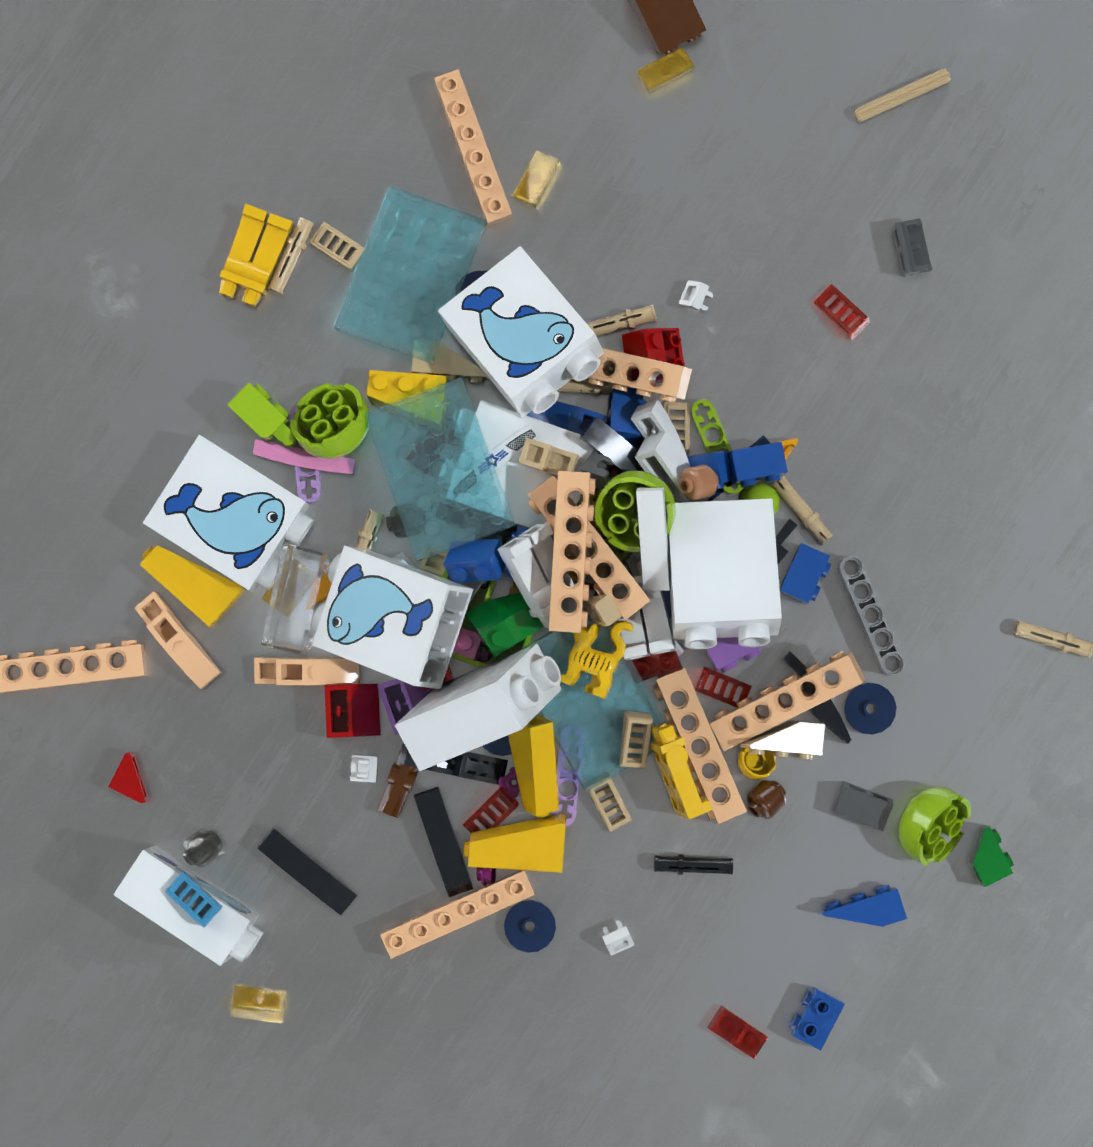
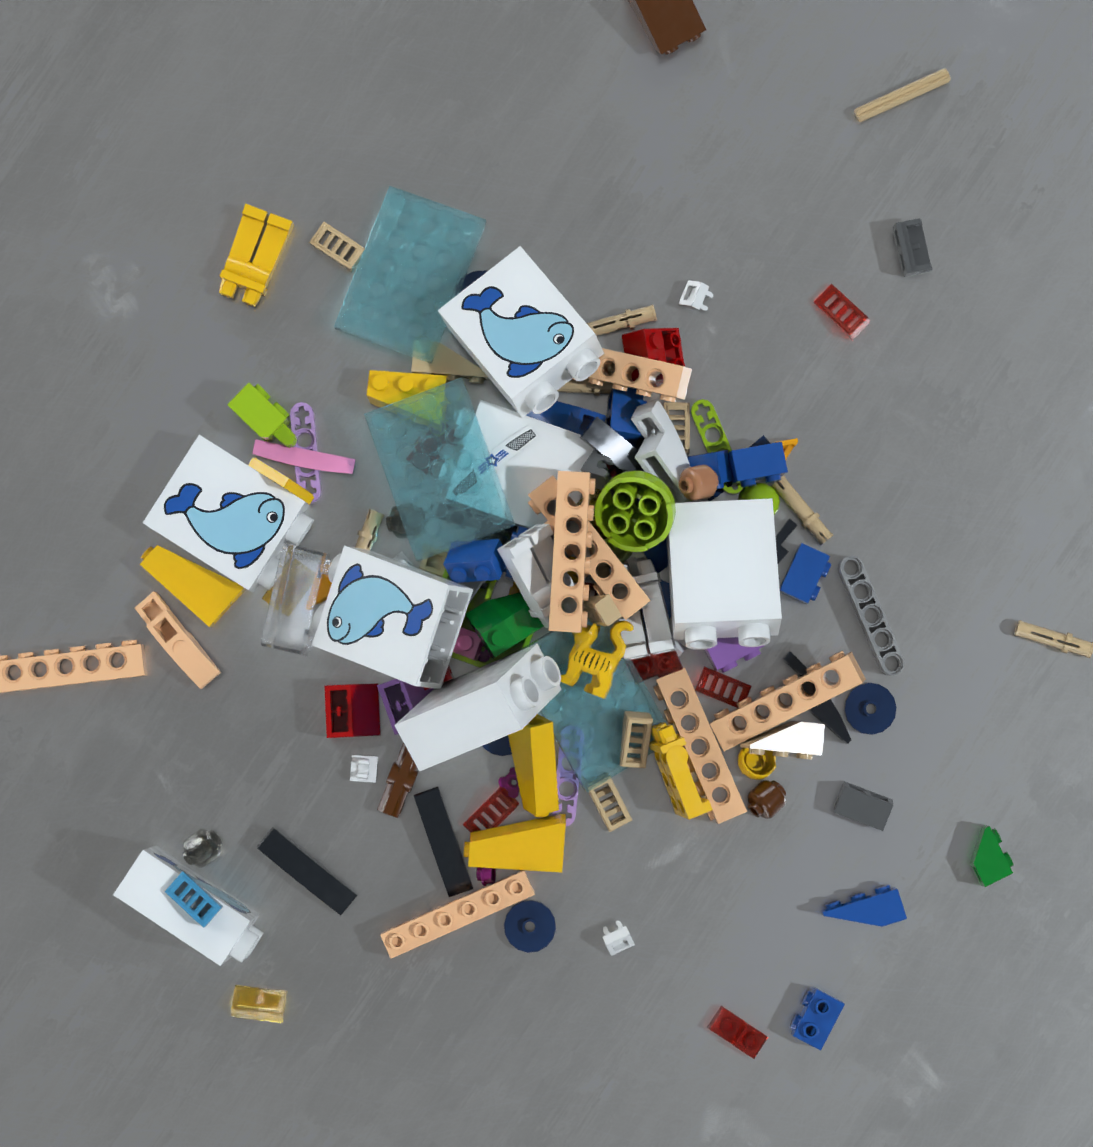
red slope [108,752,149,803] -> none
light nougat slope [254,657,360,685] -> none
tan pin [268,217,314,294] -> none
lime cylinder [290,383,370,459] -> none
black slope [399,743,508,785] -> none
light nougat brick [434,69,513,228] -> none
clear yellow slope [513,151,560,208] -> none
tan slope [518,437,579,476] -> none
white tile [636,487,671,591] -> none
clear yellow slope [637,47,695,94] -> none
black pin [654,854,733,875] -> none
lime cylinder [898,787,971,866] -> none
none -> yellow tile [248,458,314,505]

